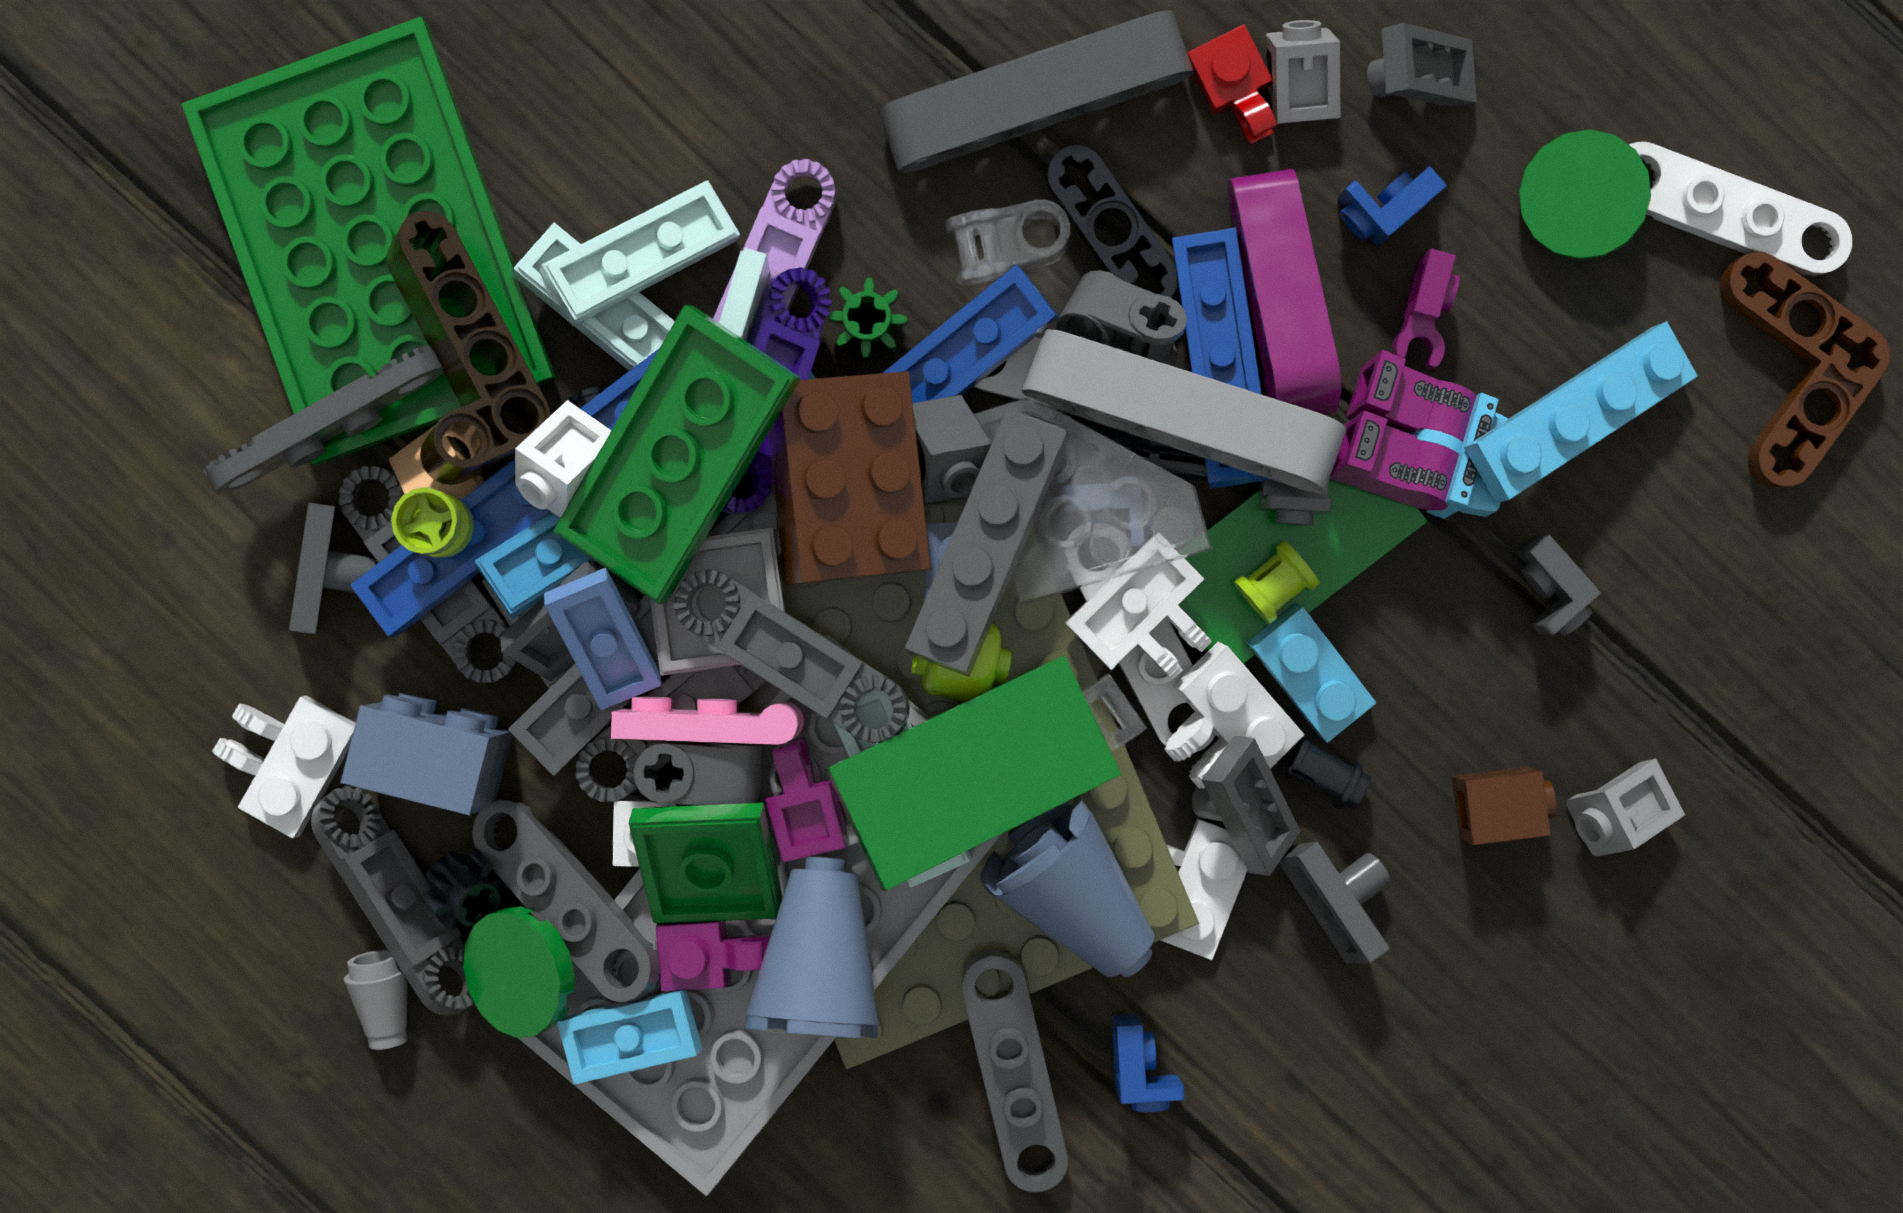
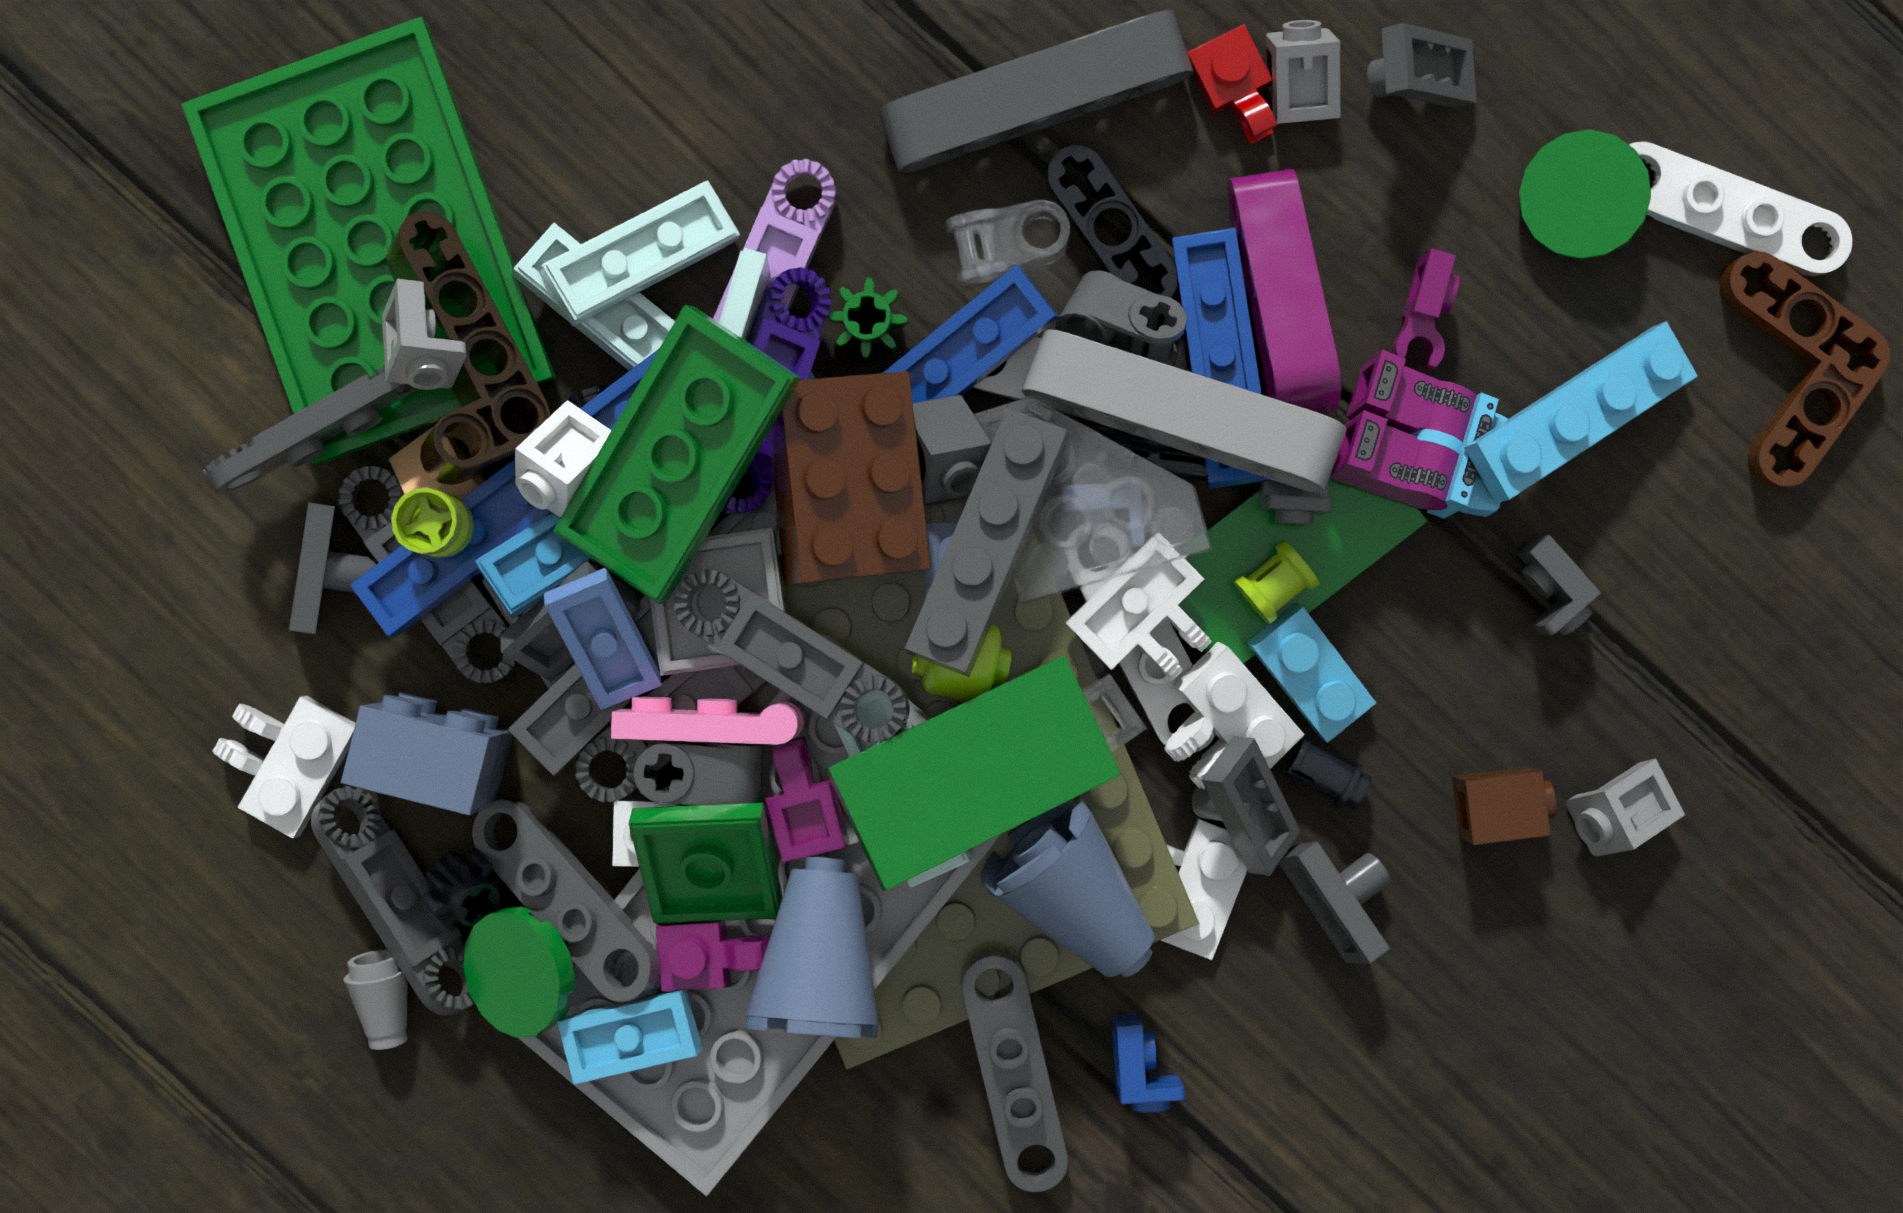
blue bracket [1337,166,1447,247] -> none
none -> light grey bracket [382,279,467,390]

